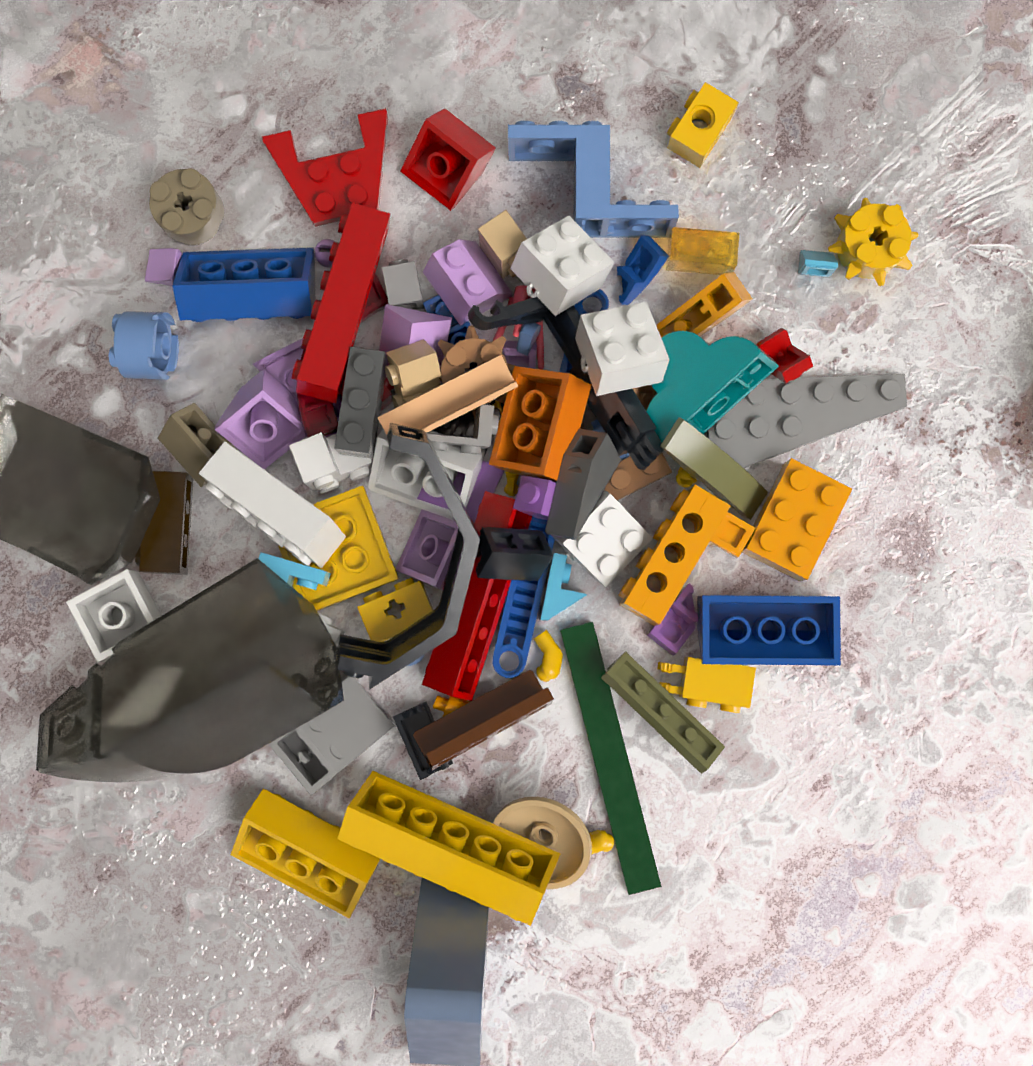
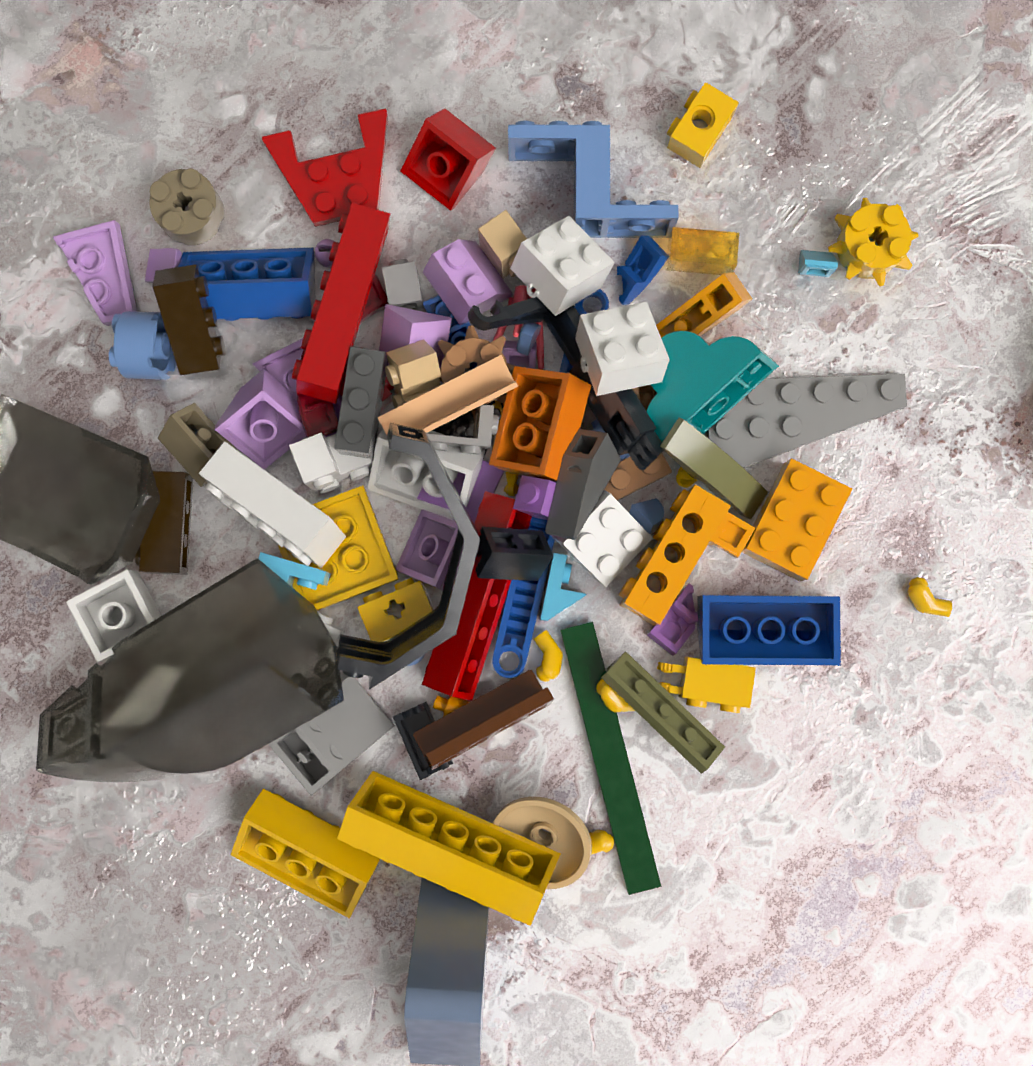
red bracket [756,328,813,383] -> none
none -> lavender wing [53,220,137,326]
none -> dark brown brick [152,264,226,376]
none -> yellow arm [596,679,635,713]
none -> medium blue tile [629,498,664,534]
none -> yellow arm [907,577,952,617]

